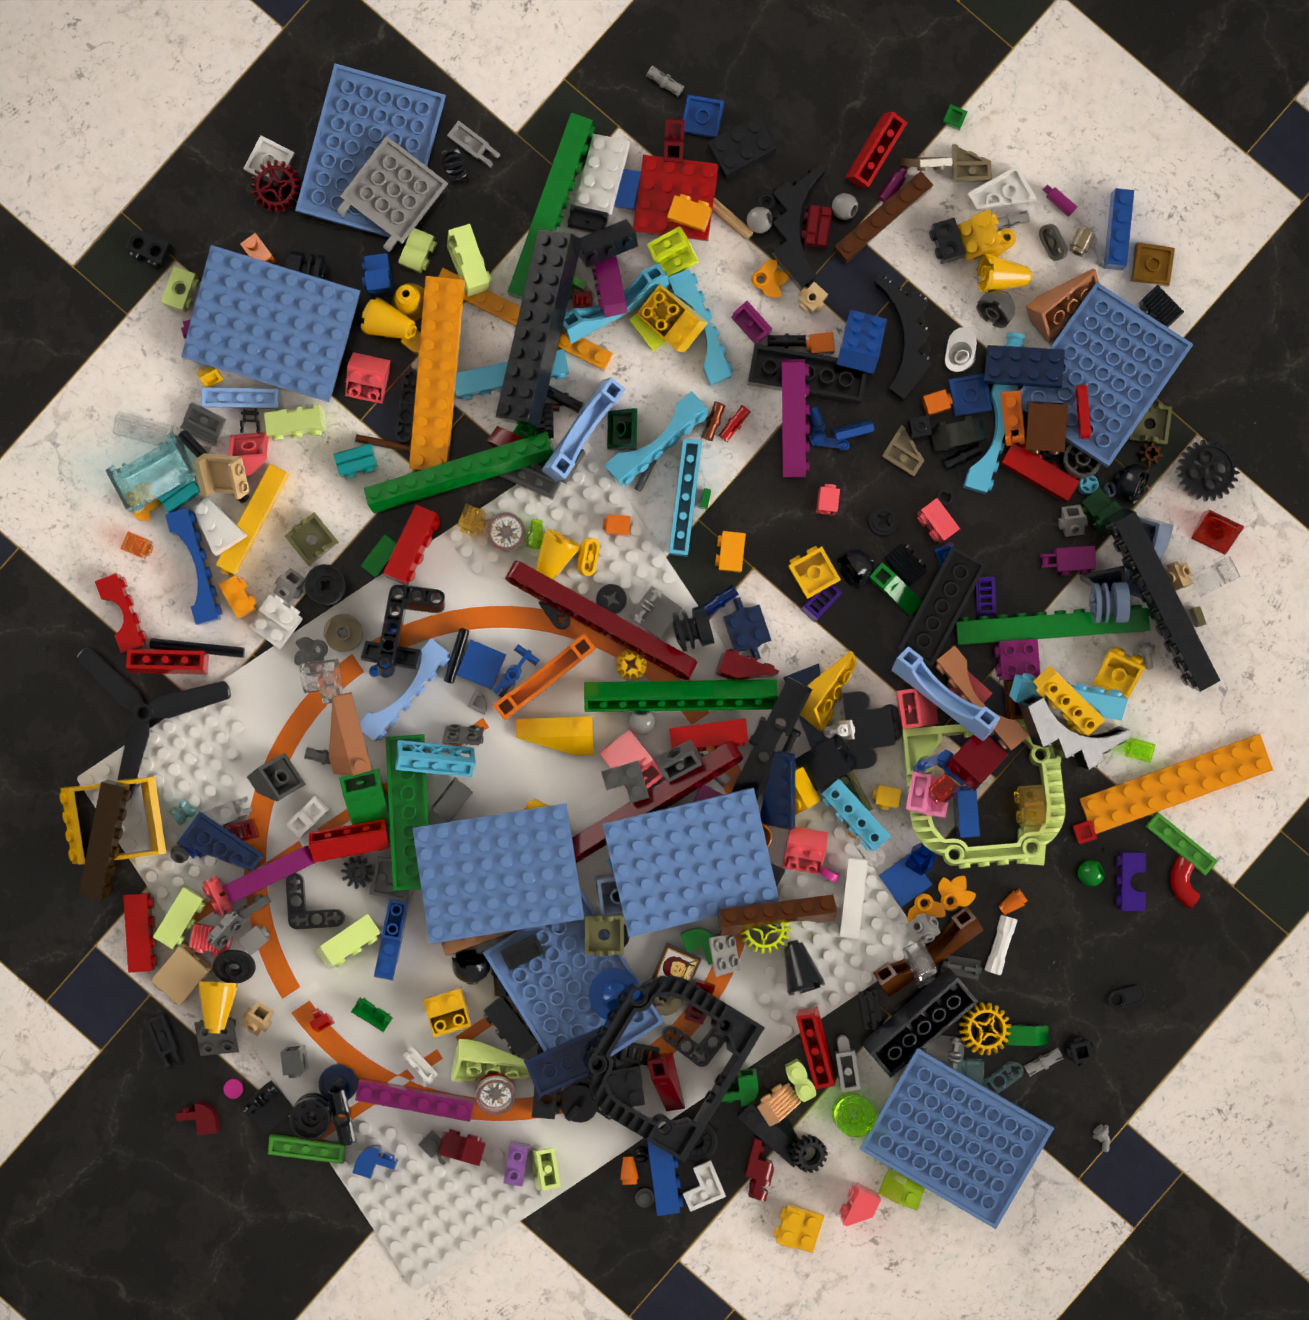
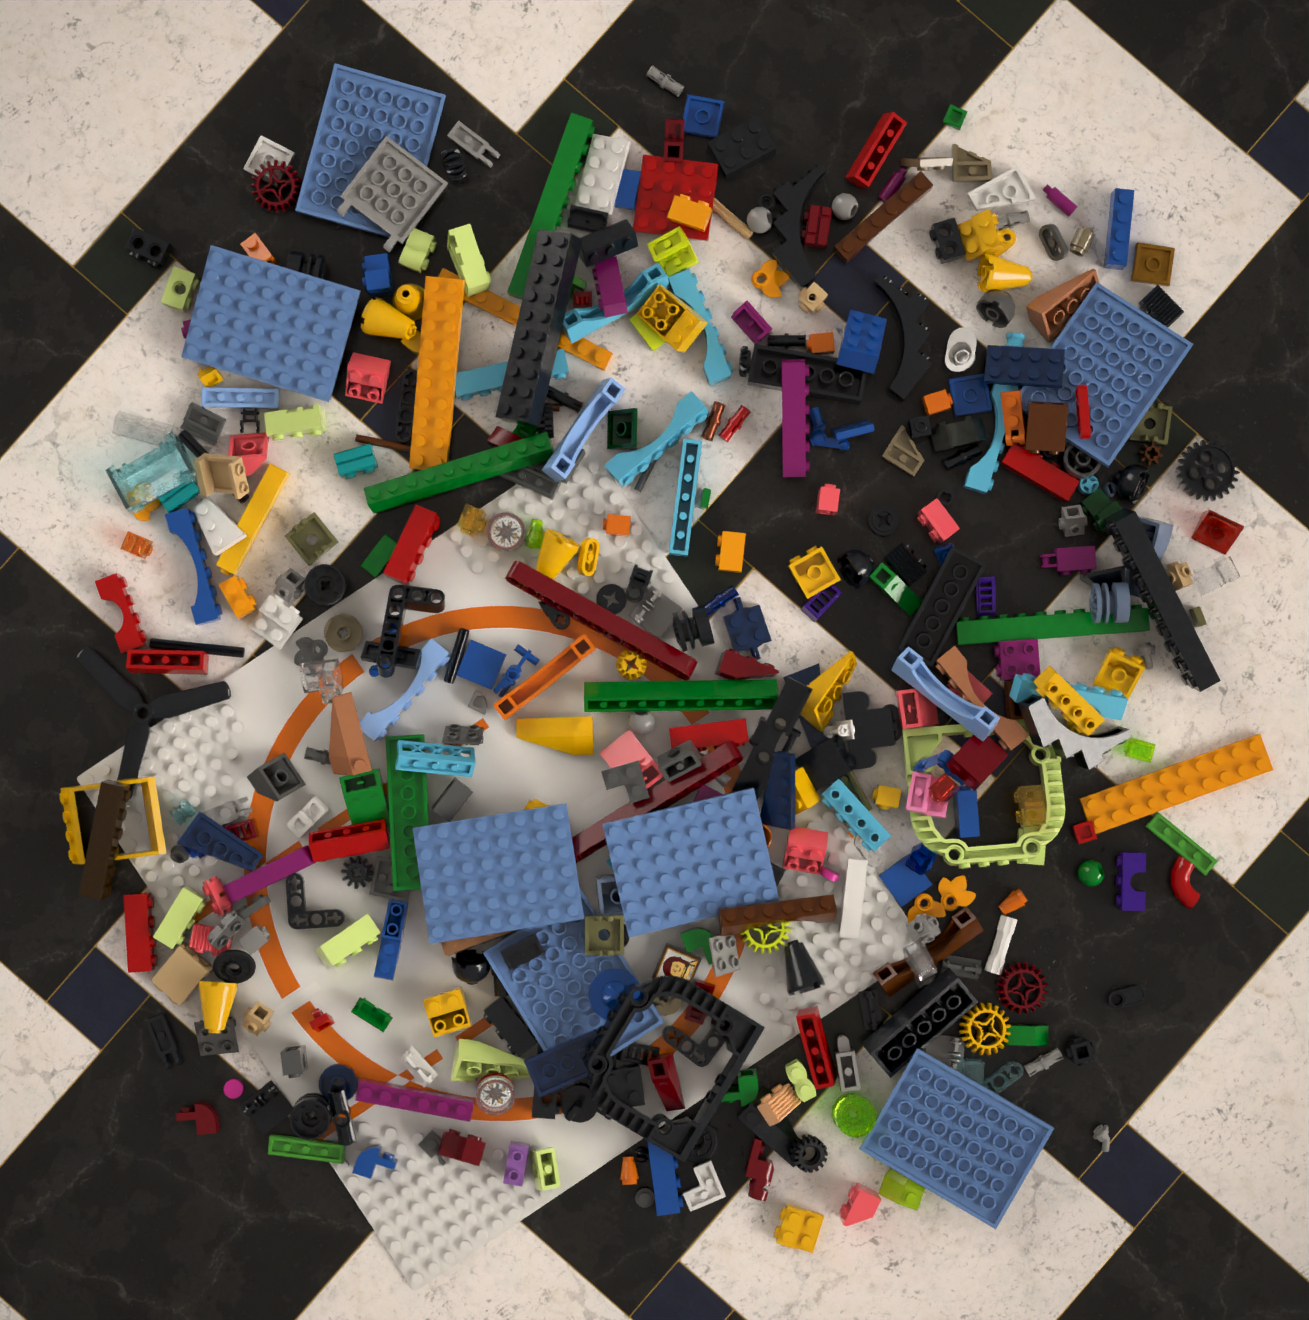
none -> black piece [626,564,653,603]
none -> black gear [739,346,751,377]
none -> dark red gear [996,962,1048,1014]

